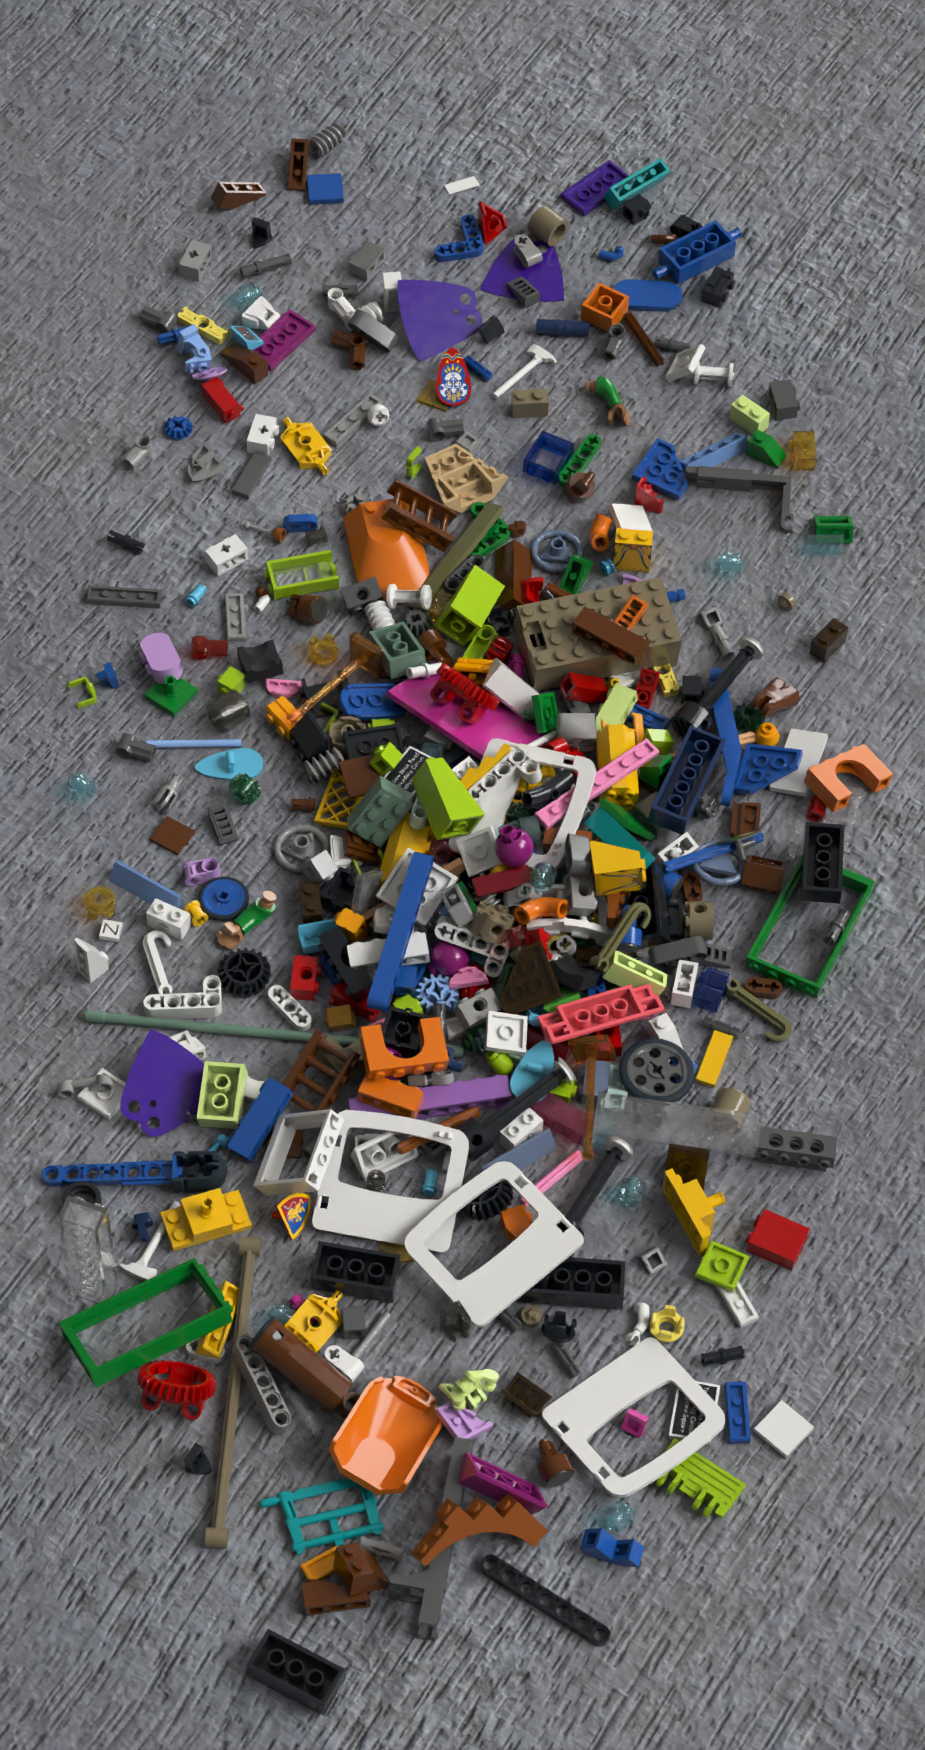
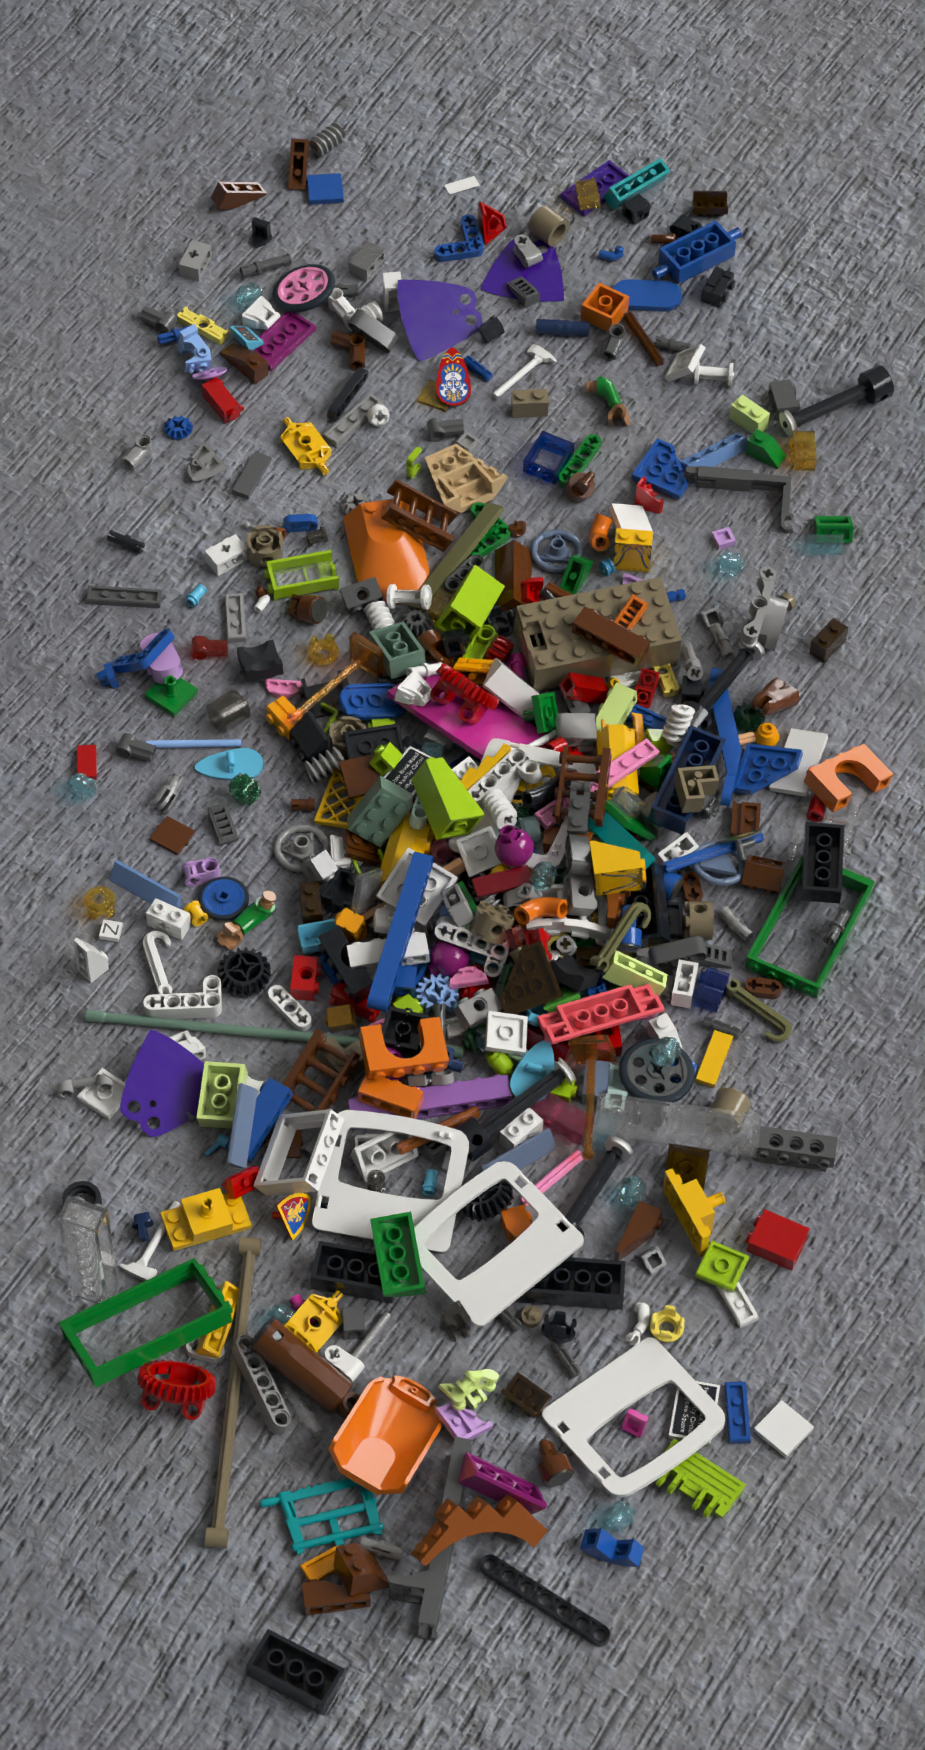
piece [42,1151,228,1193] -> none
lime piece [67,677,97,708] -> none
black tile [184,1442,212,1475] -> none
lime brick [217,666,246,701] -> none
white brick [247,414,279,455] -> none
black pin [700,1345,745,1367] -> none
none -> red tile [77,745,97,780]
none -> blue beam [111,628,175,673]
none -> red tile [221,1166,259,1199]
none -> sand blue slope [227,1083,258,1169]
none -> dark tan brick [246,525,283,567]
none -> wedge [272,264,335,313]
none -> black beam [327,367,369,421]
none -> green slope [370,1211,426,1297]
none -> white piece [394,671,432,706]
none -> black brick [443,628,470,657]
none -> white piece [482,789,517,829]
none -> reddish brown fence [552,746,612,827]
none -> dark grey plate [567,781,591,835]
none -> clear yellow piece [575,177,601,210]
none -> clear slope [610,786,648,818]
none -> reddish brown slope [615,1201,664,1261]
none -> clear light blue piece [652,1037,681,1066]
none -> white piece [661,705,695,747]
none -> dark tan brick [674,765,719,813]
none -> light grey pin [681,642,704,681]
none -> dark brown bracket [692,191,728,217]
none -> lavender tile [712,527,736,550]
none -> light grey pin [719,906,753,942]
none -> light grey piece [740,567,789,651]
none -> black piece [779,365,894,437]

